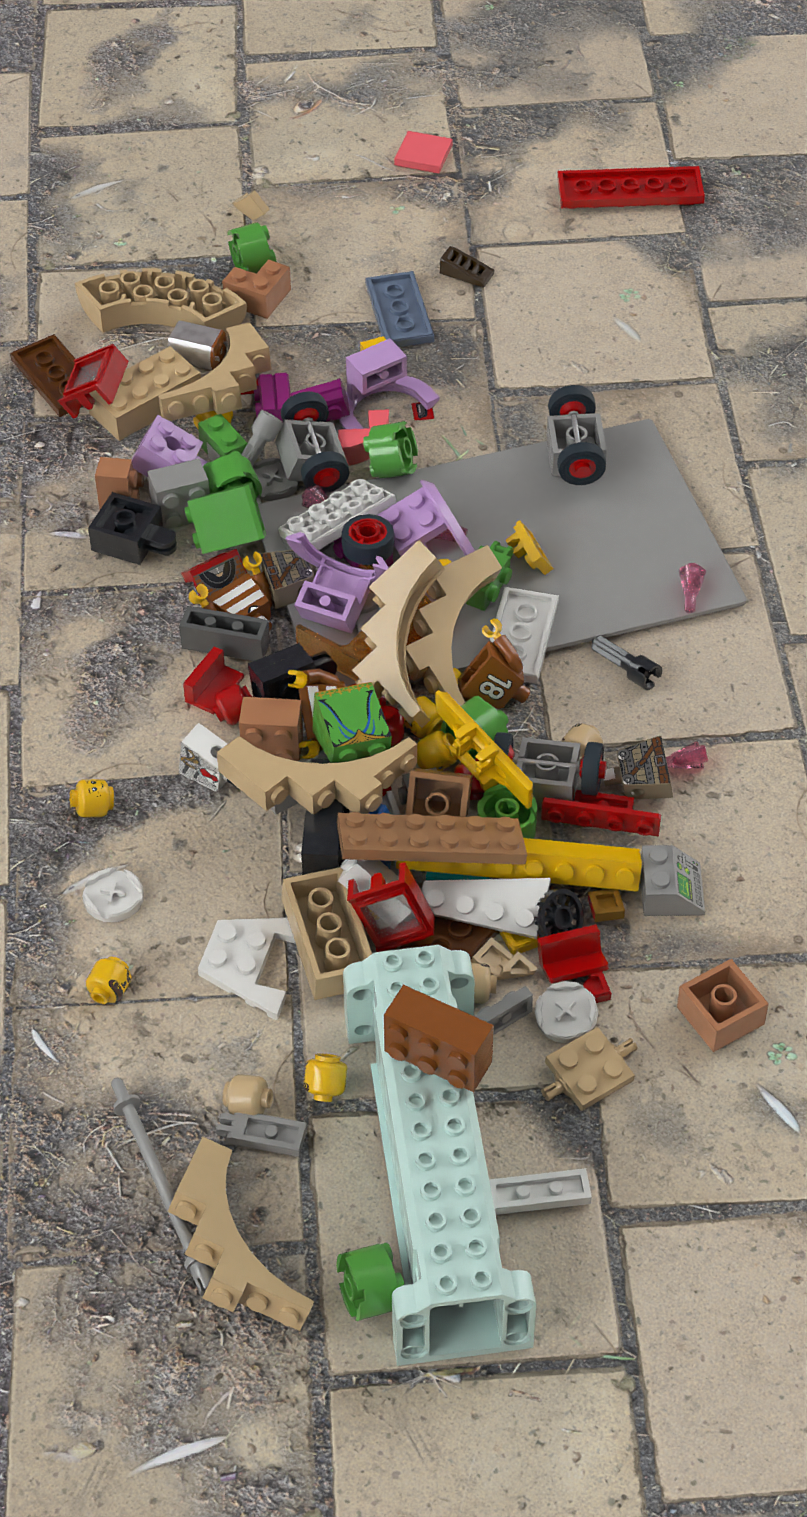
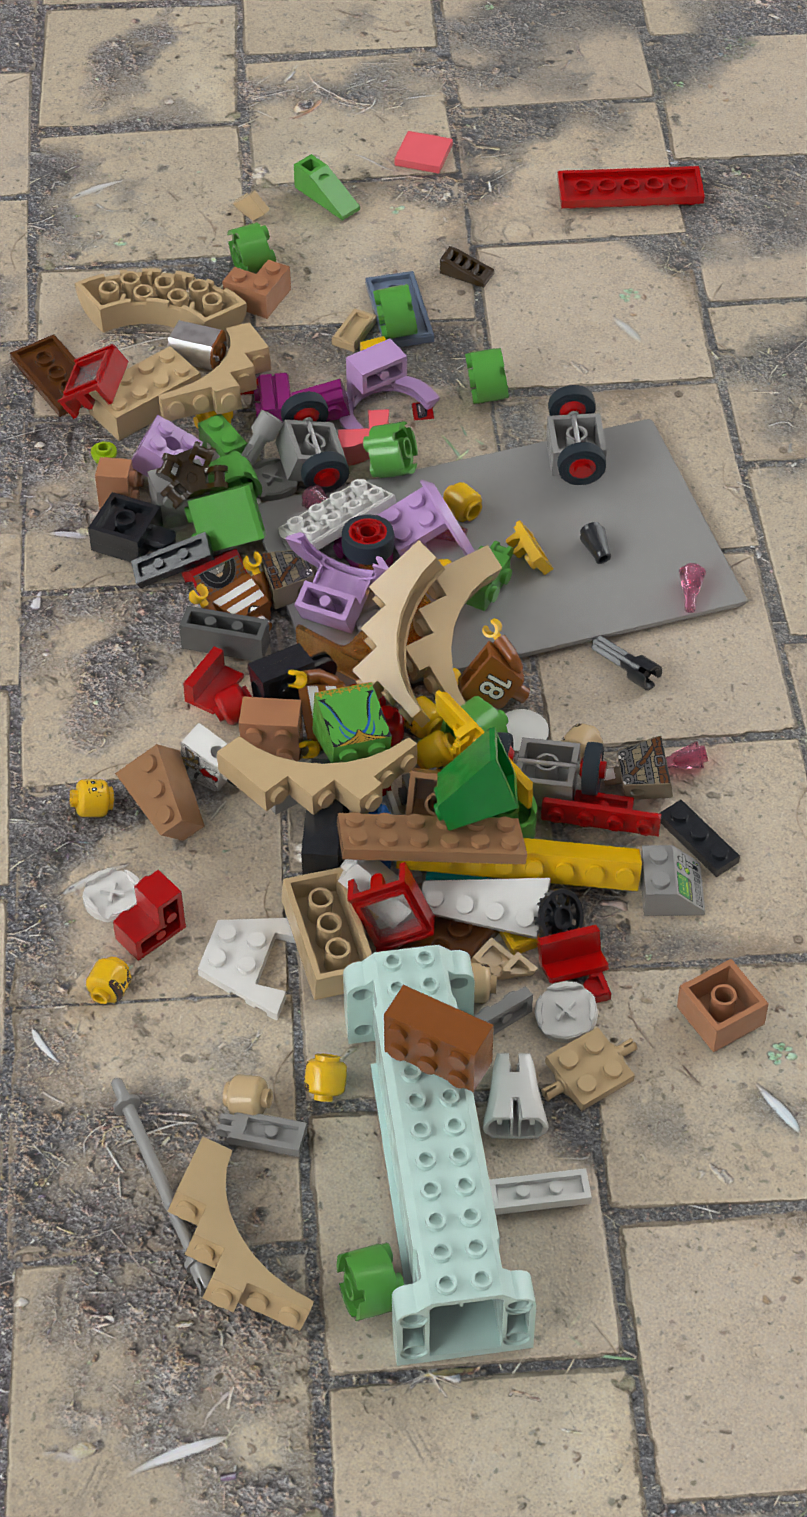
white tile [490,587,559,684] -> none
pearl gold plate [588,889,625,922] -> none
none -> lime plate [91,441,117,464]
none -> red brick [113,869,186,961]
none -> medium nougat wedge [115,744,205,841]
none -> plate [131,532,215,588]
none -> dark brown piece [156,441,228,509]
none -> bright green slope [294,154,360,220]
none -> tan tile [332,308,377,352]
none -> bright green brick [373,284,418,340]
none -> green slope [434,727,518,831]
none -> yellow head [443,482,482,522]
none -> bright green brick [465,348,509,404]
none -> white piece [483,1053,549,1139]
none -> white sticker [505,709,549,751]
none -> black cone [580,522,611,564]
none -> black plate [659,799,740,877]

